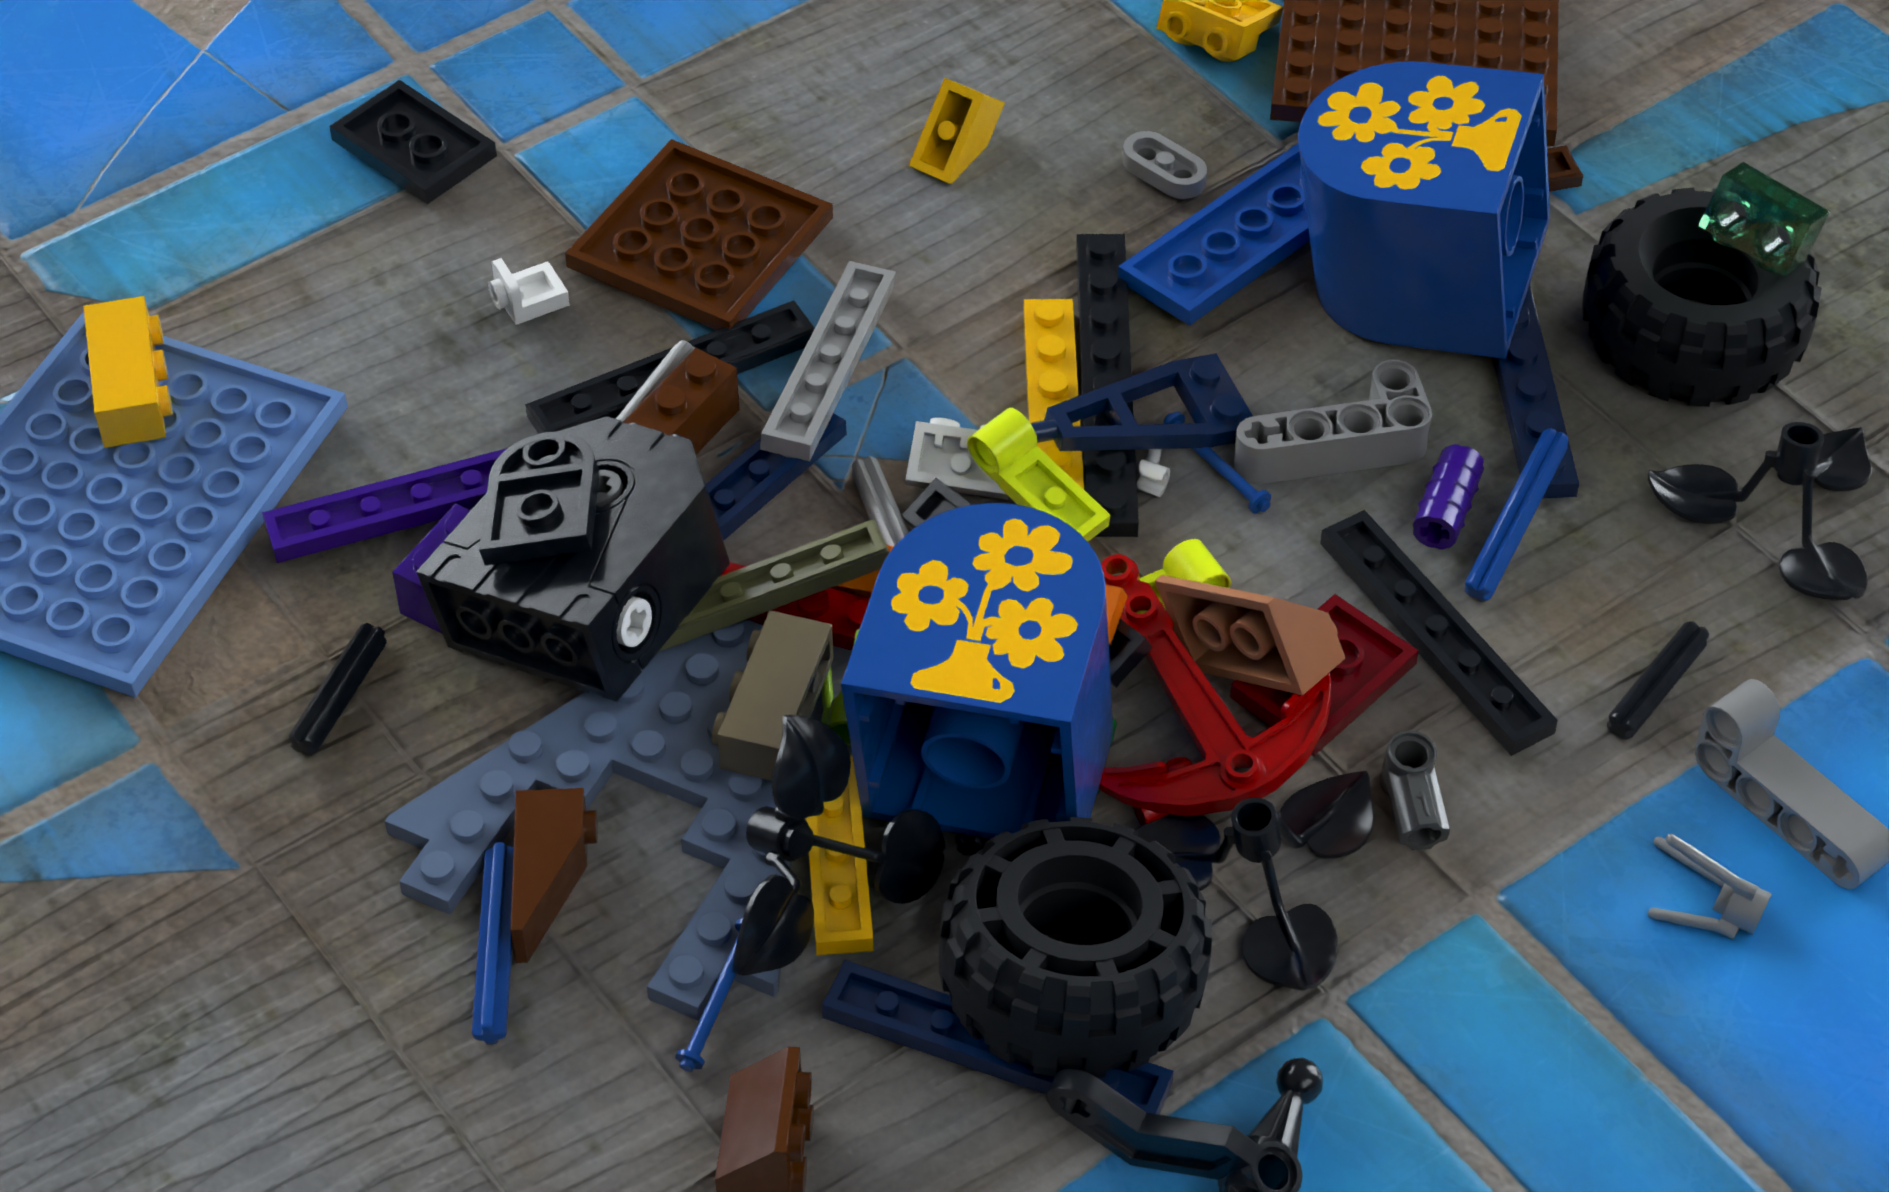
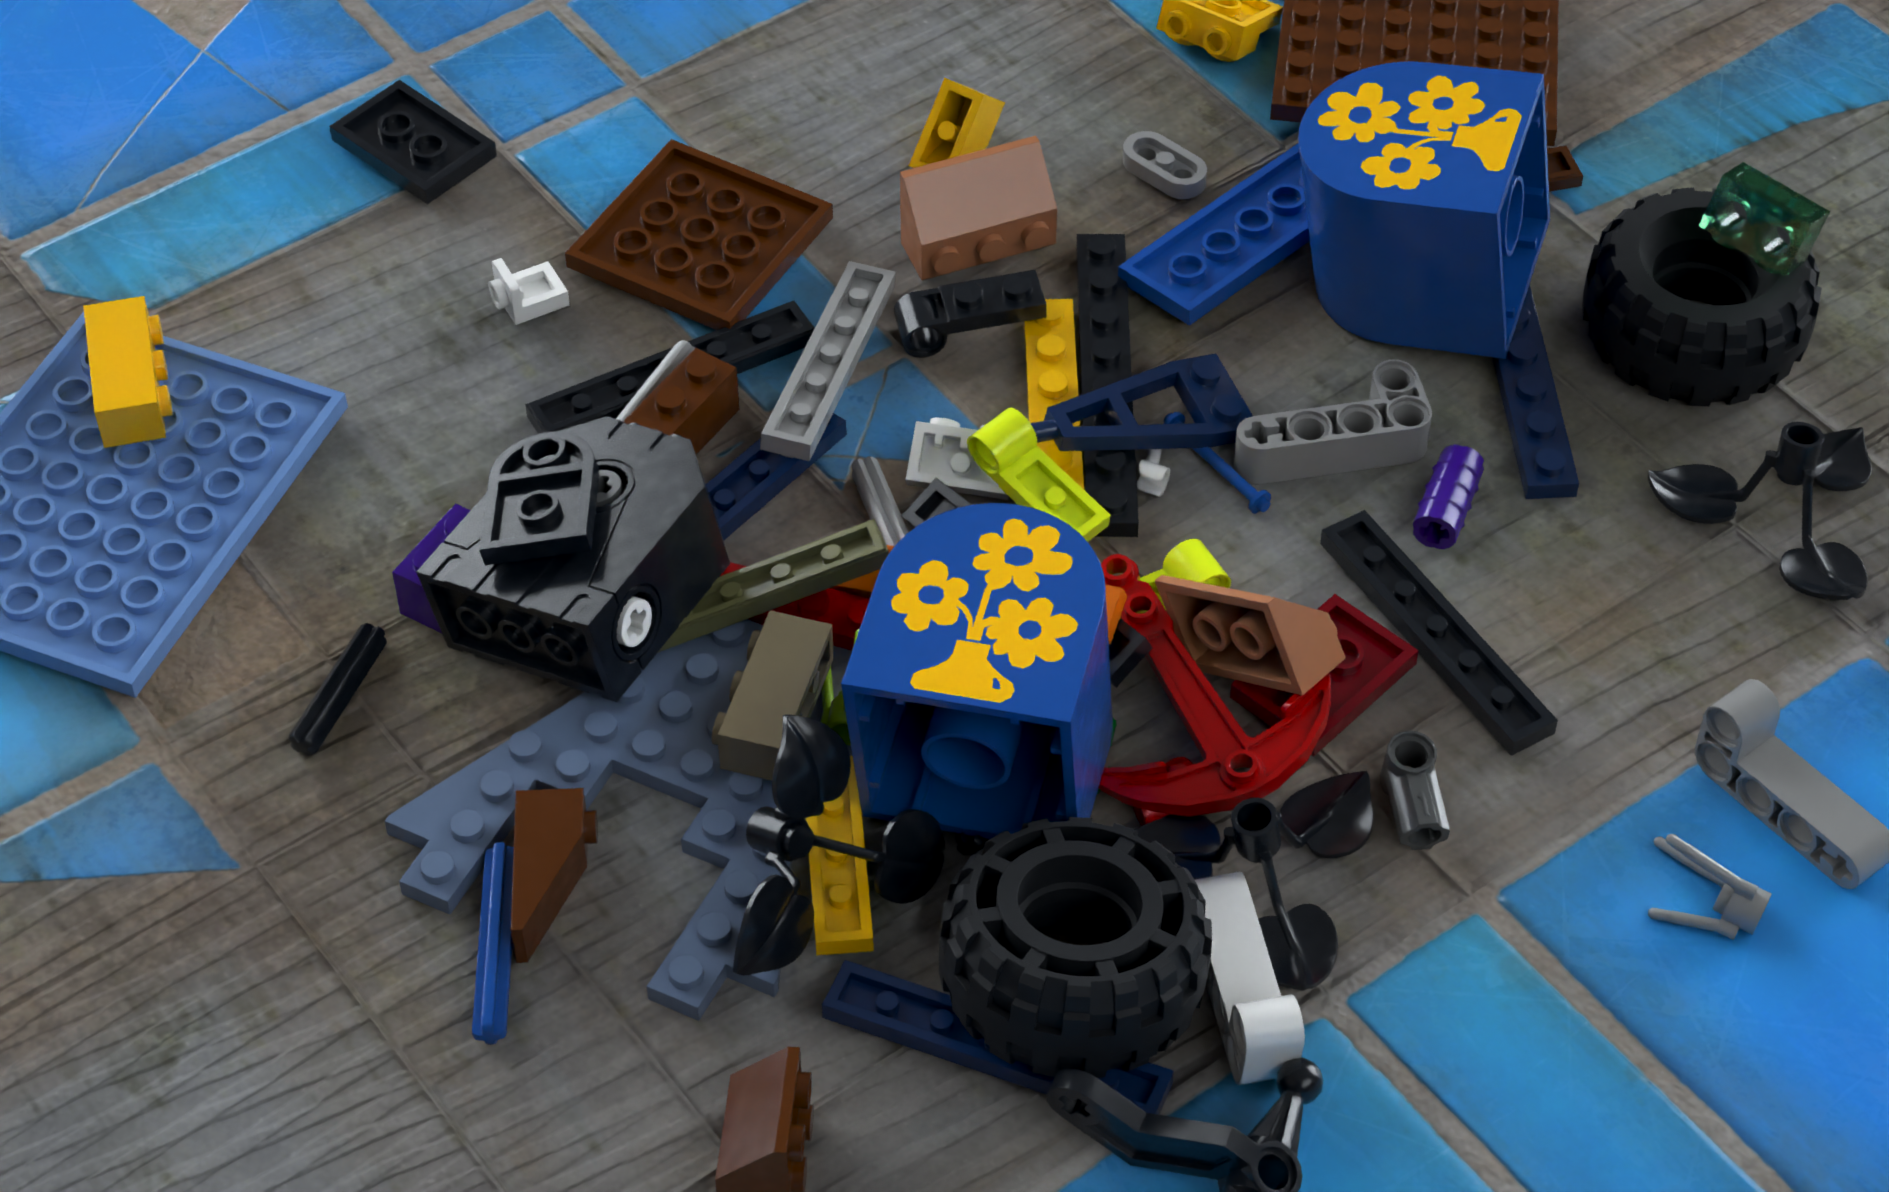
dark purple plate [262,448,507,563] -> none
blue axle [675,918,743,1072] -> none
blue axle [1465,428,1569,602] -> none
black axle [1607,621,1709,740] -> none
none -> black plate [894,270,1047,358]
none -> nougat slope [900,136,1057,281]
none -> white beam [1195,872,1305,1085]

